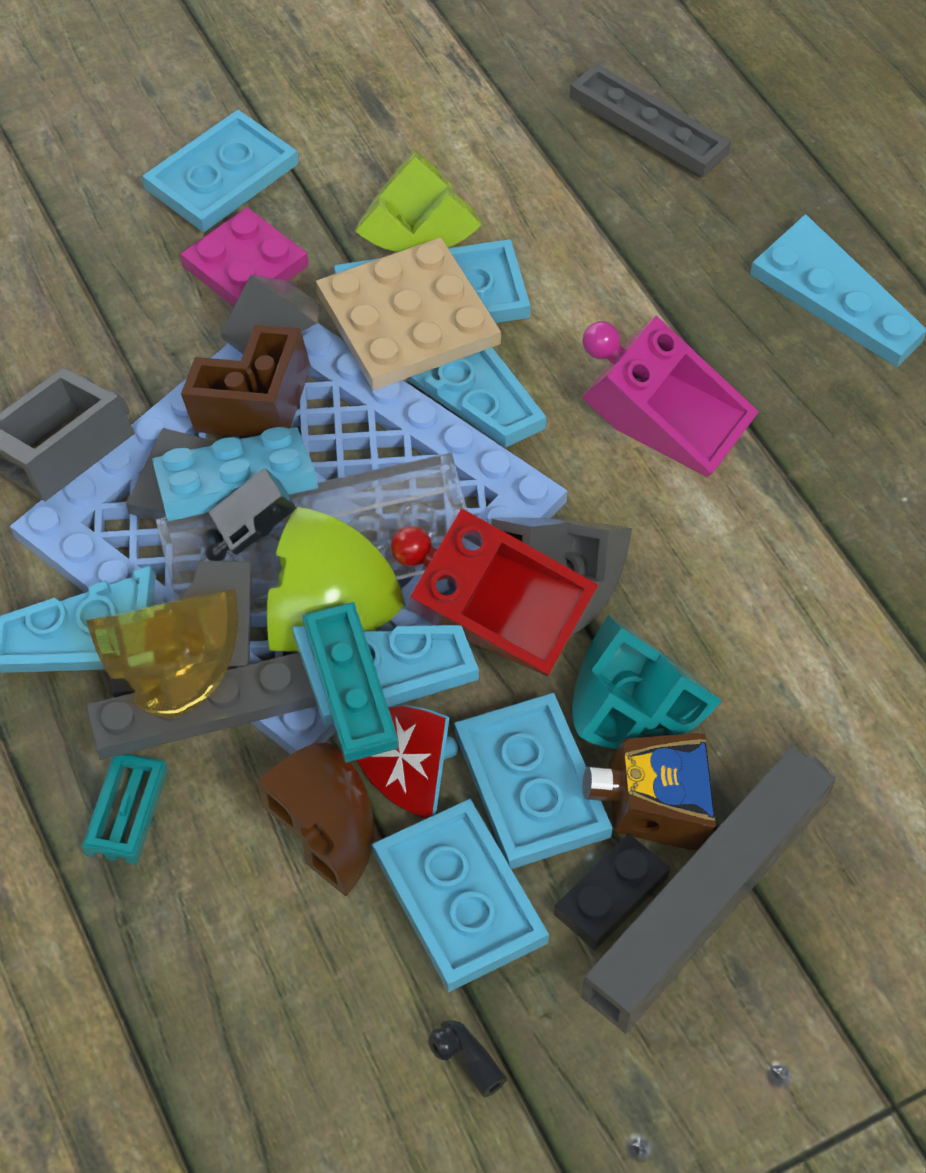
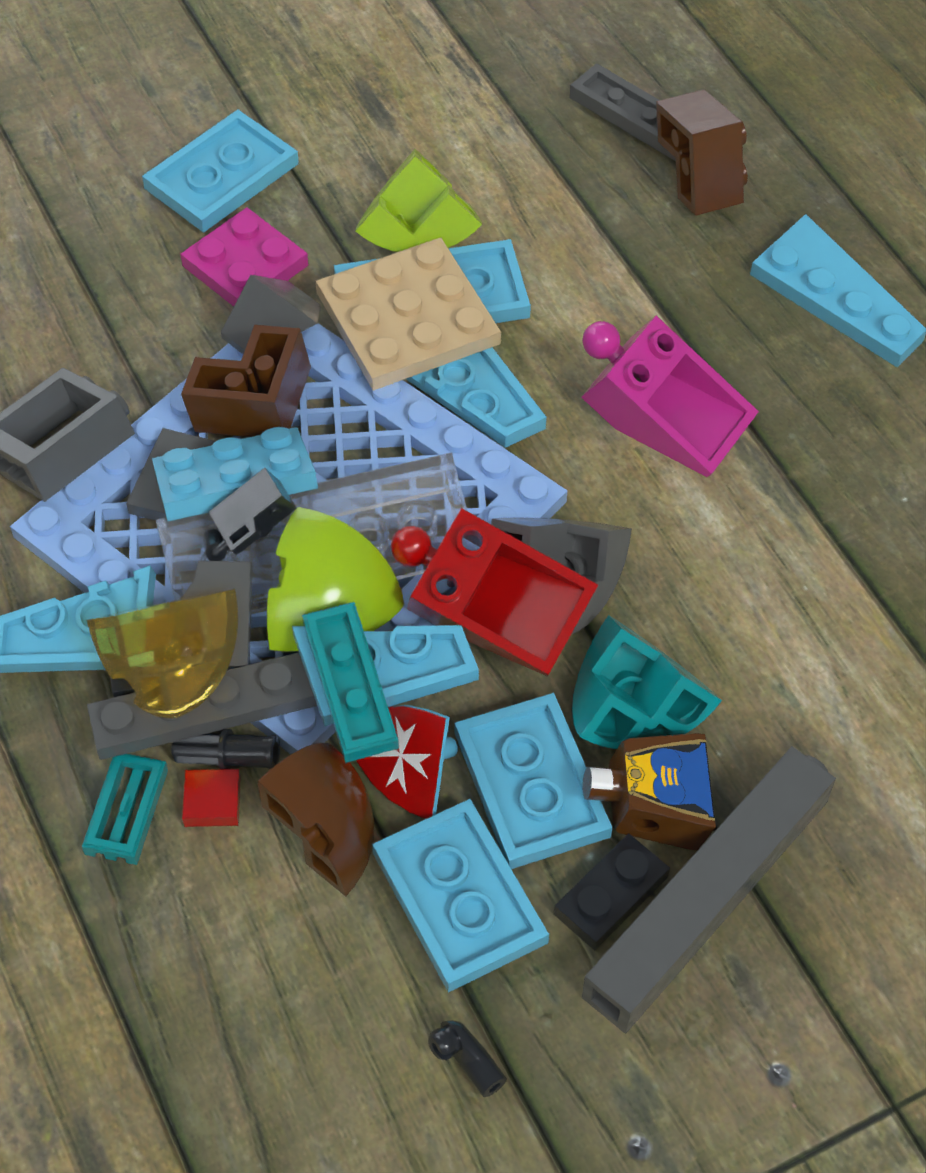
none -> black axle [171,729,280,769]
none -> red tile [182,769,241,827]
none -> reddish brown brick [656,89,748,216]

